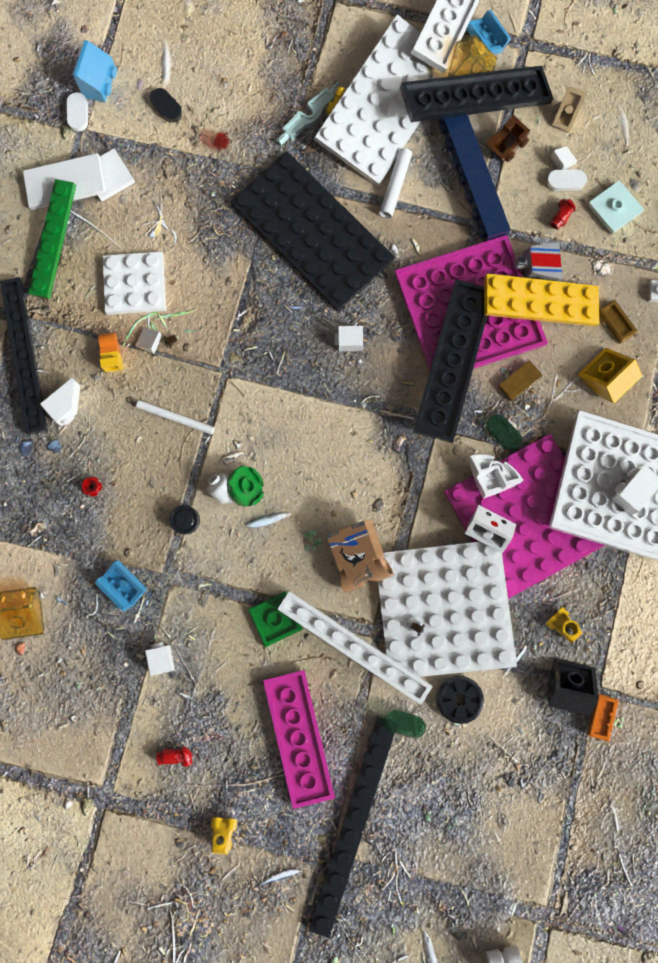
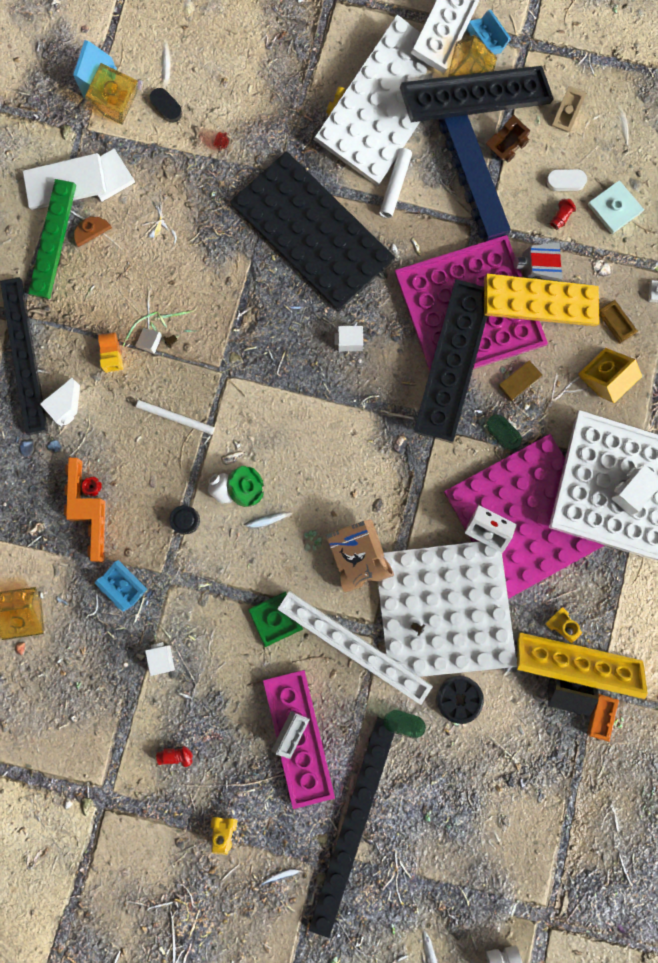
white tile [67,92,88,132] -> none
white plate [103,252,166,315] -> none
light aqua piece [276,82,342,146] -> none
white brick [469,454,523,498] -> none
white slope [550,146,578,170] -> none
none -> orange bracket [64,458,105,562]
none -> dark orange plate [74,217,112,247]
none -> clear yellow slope [85,63,138,125]
none -> light grey plate [271,711,310,759]
none -> yellow plate [517,632,648,699]

